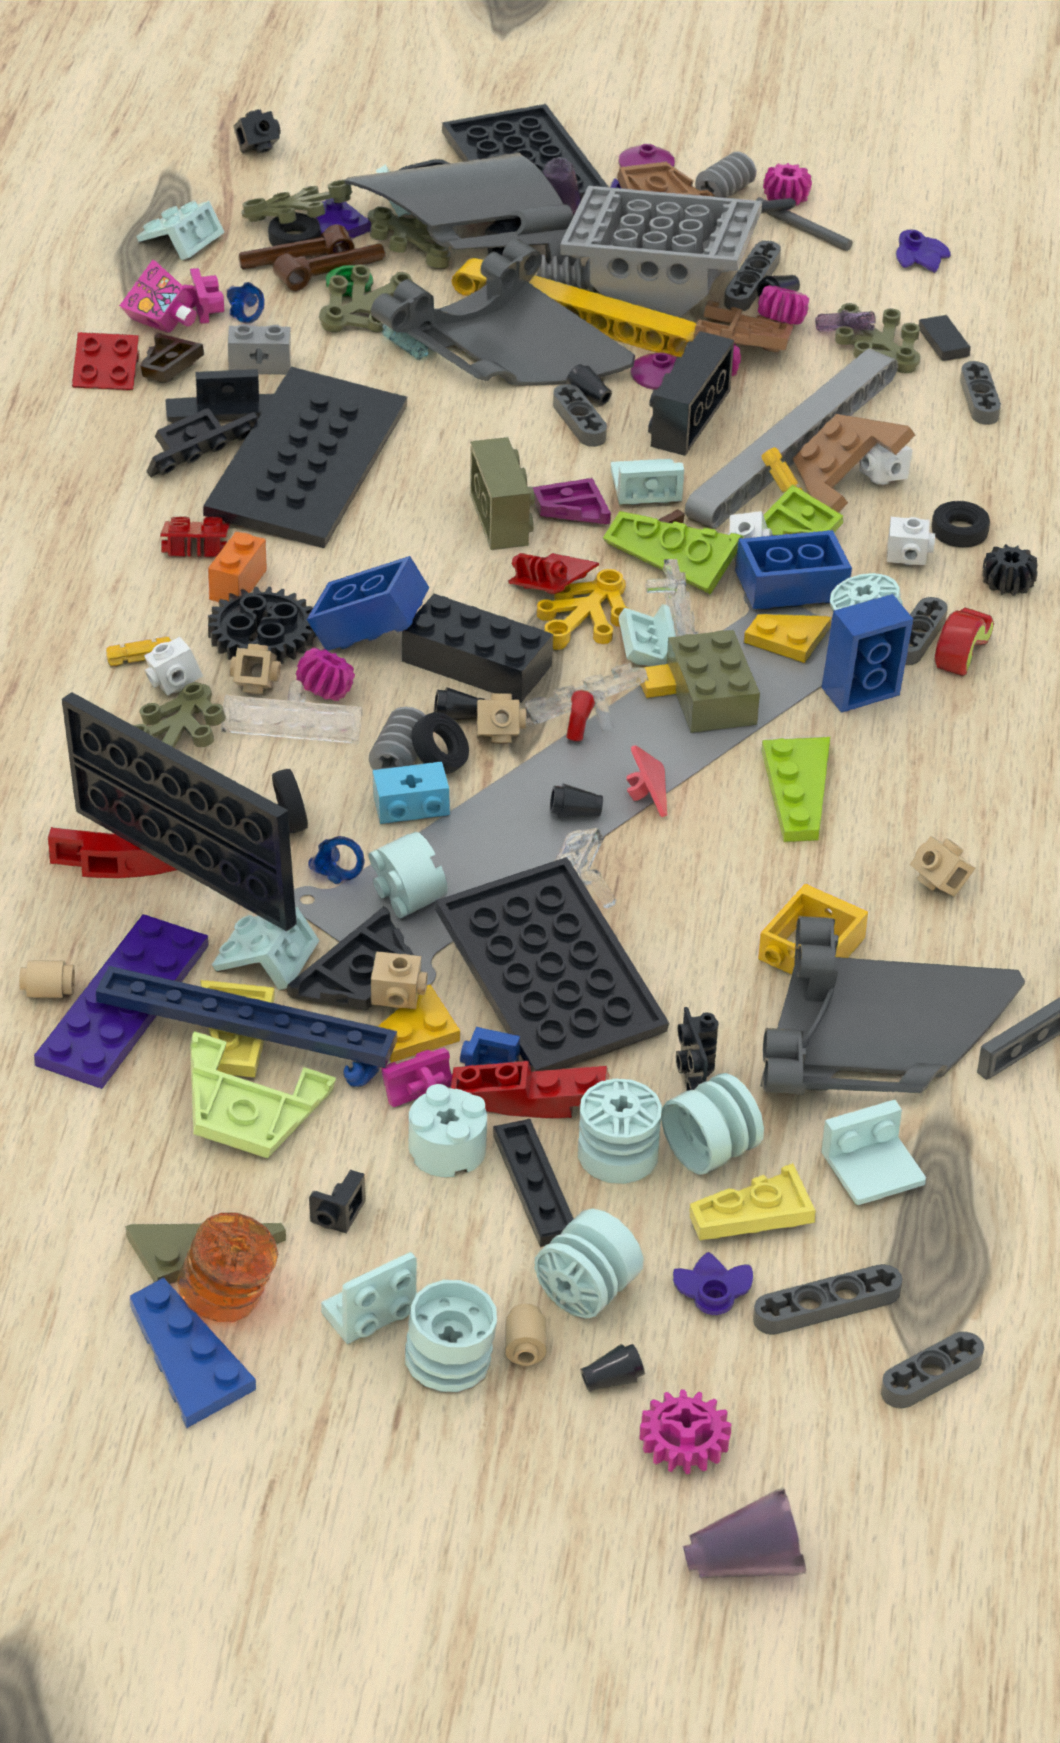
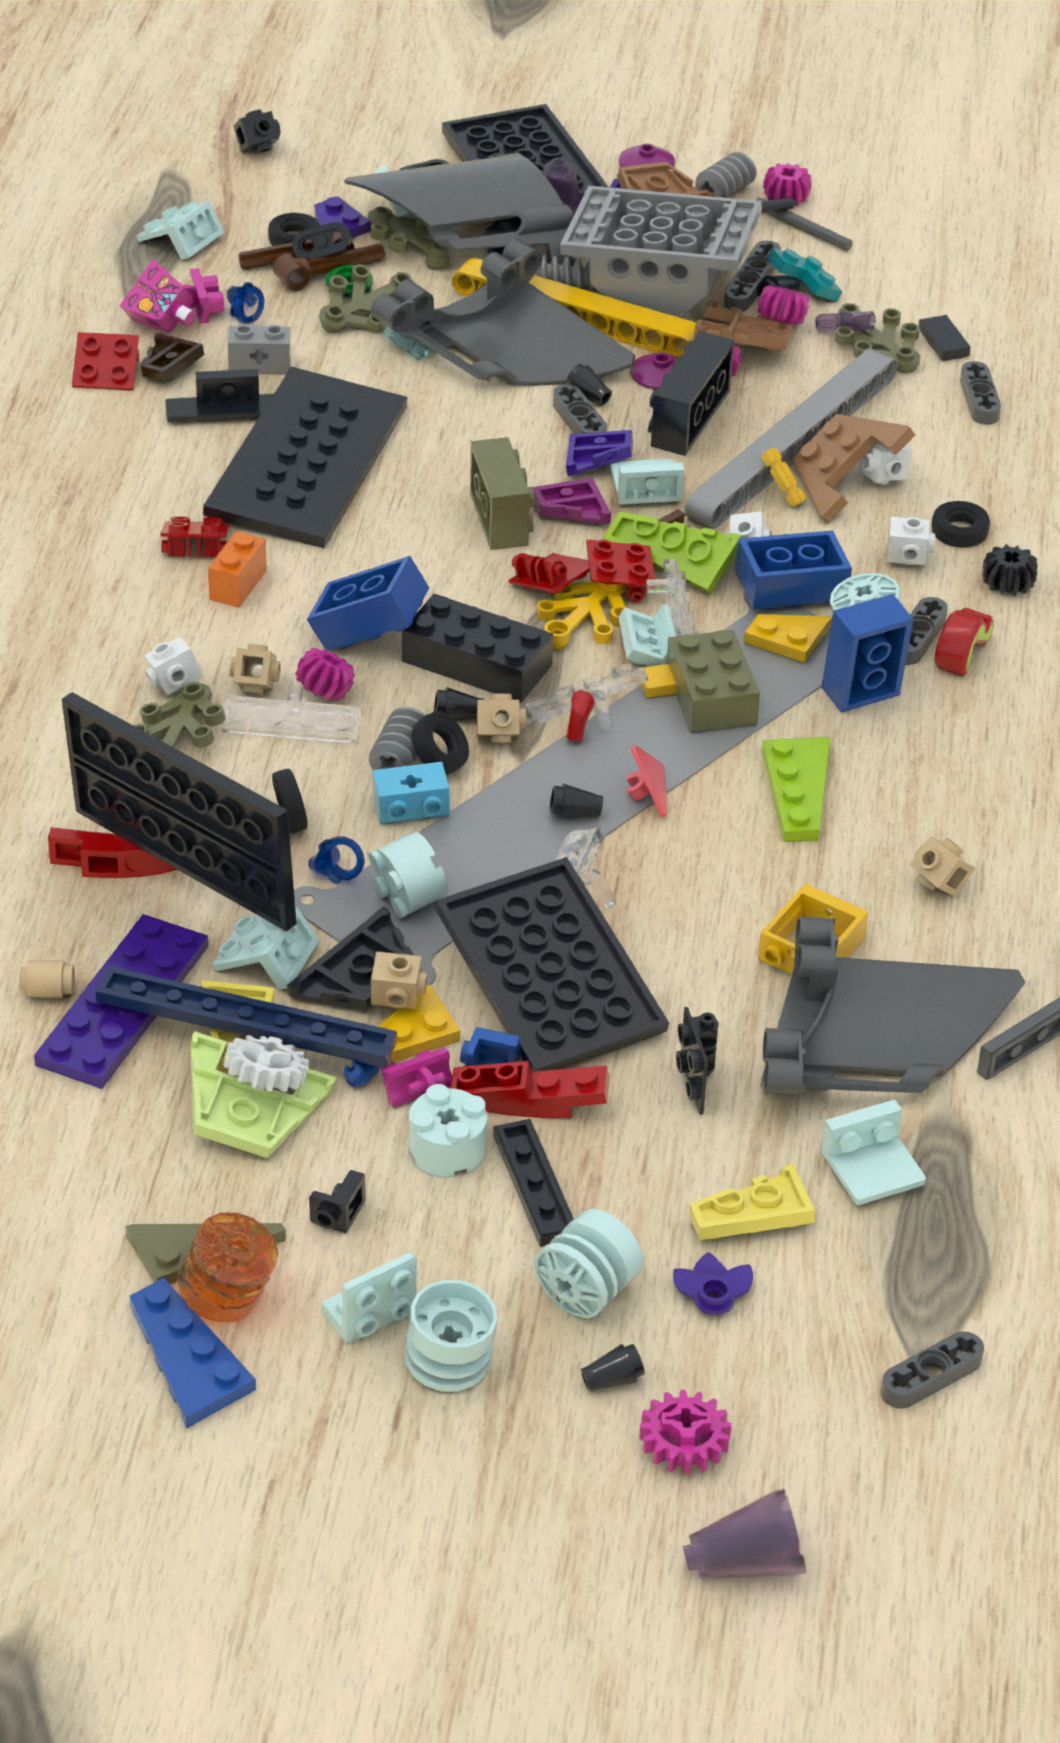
yellow axle [106,636,171,666] -> none
black bracket [146,408,258,477] -> none
black gear [208,587,317,664] -> none
olive plant [241,179,353,224] -> none
tan brick [505,1304,547,1366] -> none
light aqua wheel [578,1078,662,1184] -> none
light aqua wheel [661,1073,764,1175] -> none
dark grey beam [753,1264,903,1335] -> none
lime wing [763,485,843,536] -> none
dark purple plate [896,229,951,272] -> none
none -> white gear [224,1035,309,1092]
none -> black plate [292,222,352,260]
none -> dark purple wing [566,430,634,476]
none -> red hinge [586,539,656,603]
none -> teal plate [767,248,843,302]

